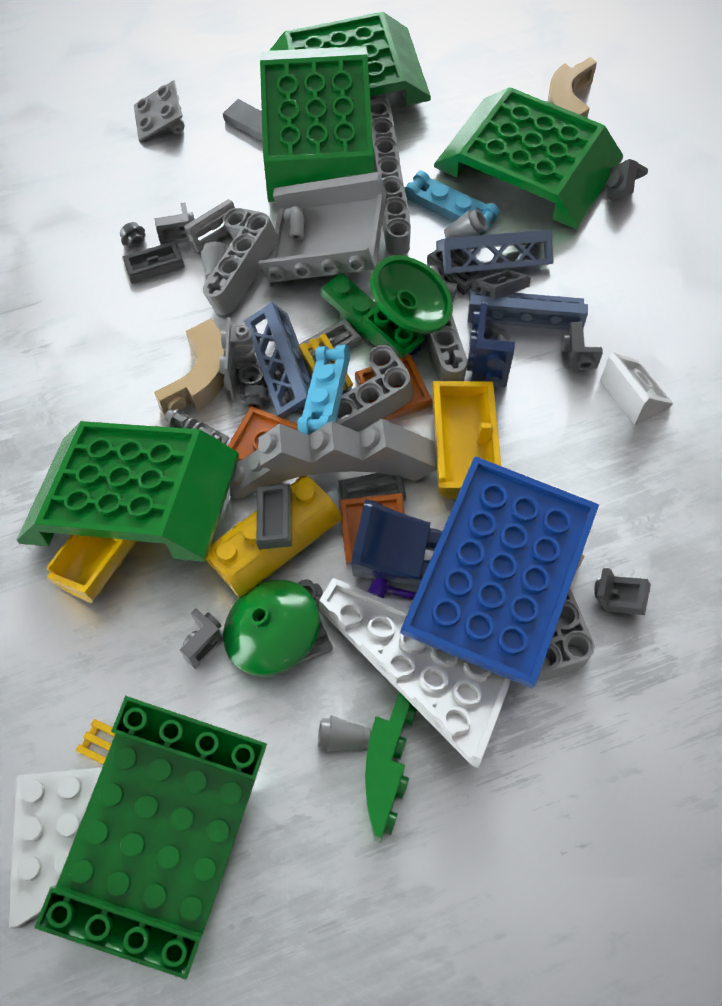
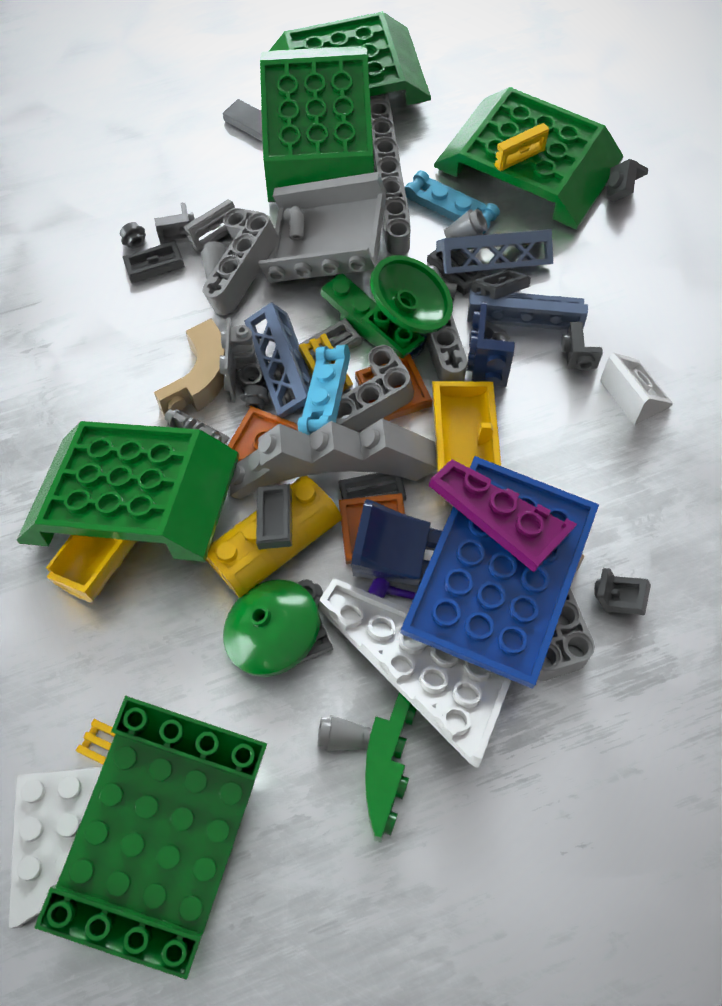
light grey hinge [133,80,185,142] -> none
flat silver bracket [180,608,223,669] -> none
tan arch [546,56,598,118] -> none
none -> magenta wing [428,459,577,572]
none -> yellow tile [495,123,549,171]

